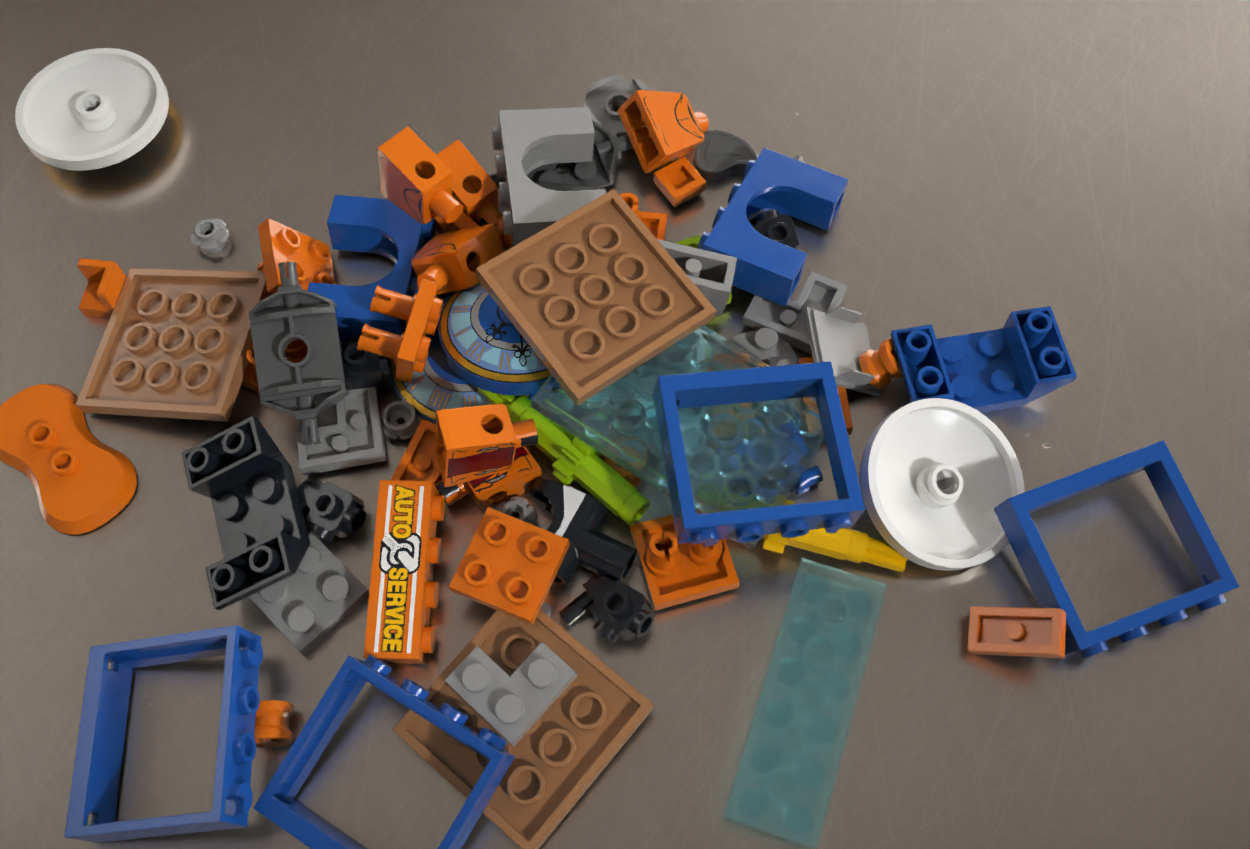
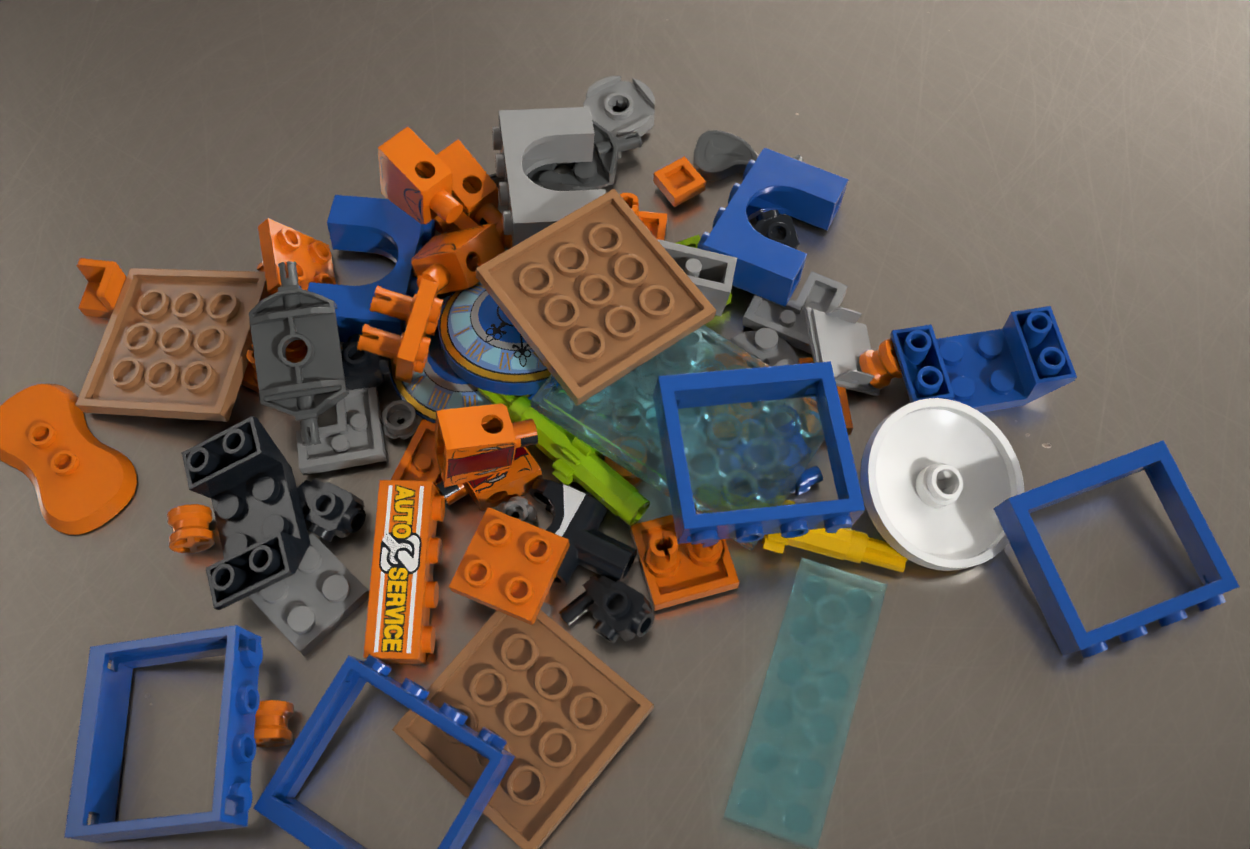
white dish [15,48,169,171] -> none
light grey plate [190,218,229,254] -> none
light grey plate [445,642,578,746] -> none
orange torso [617,90,709,173] -> none
orange plate [967,606,1066,658] -> none
none -> orange wheel [167,504,215,553]

